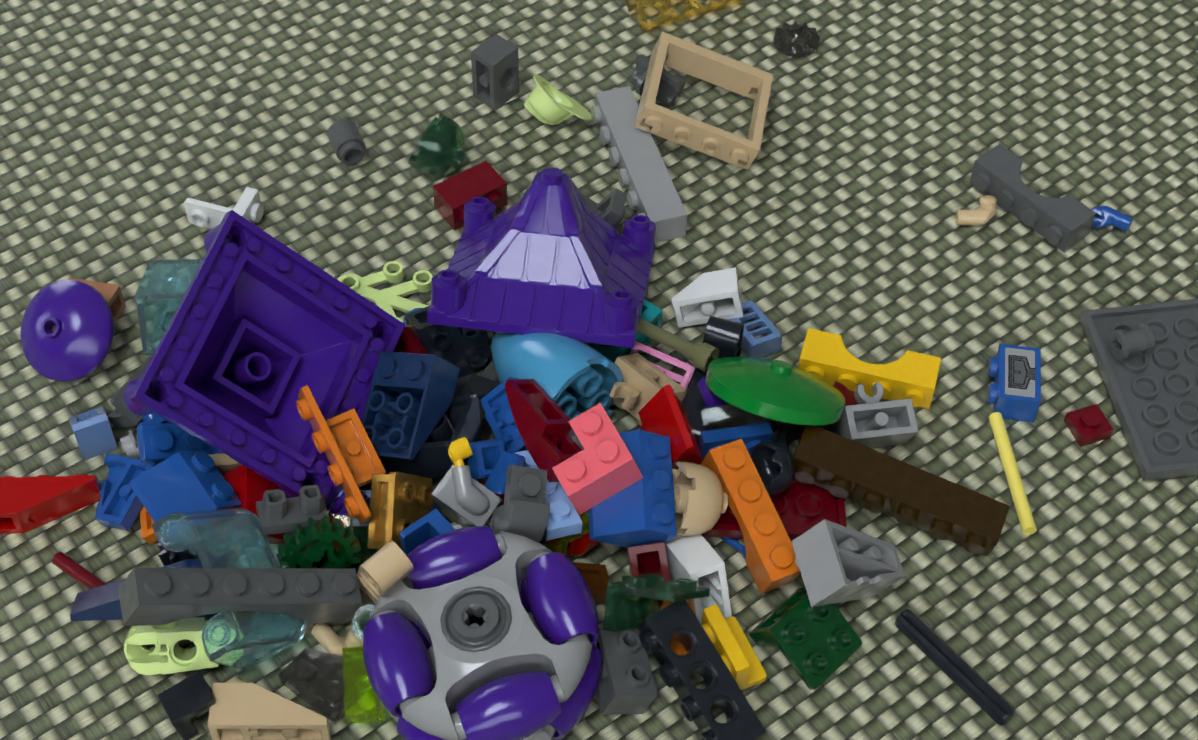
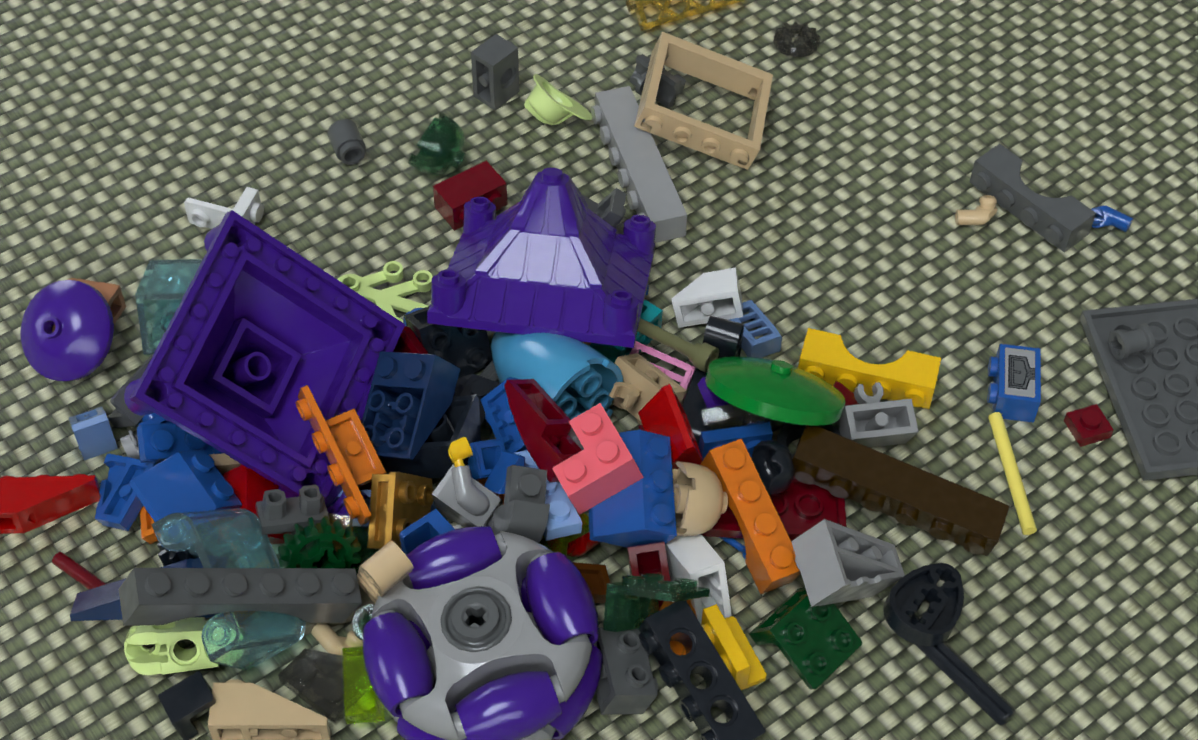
none -> black piece [883,563,964,646]

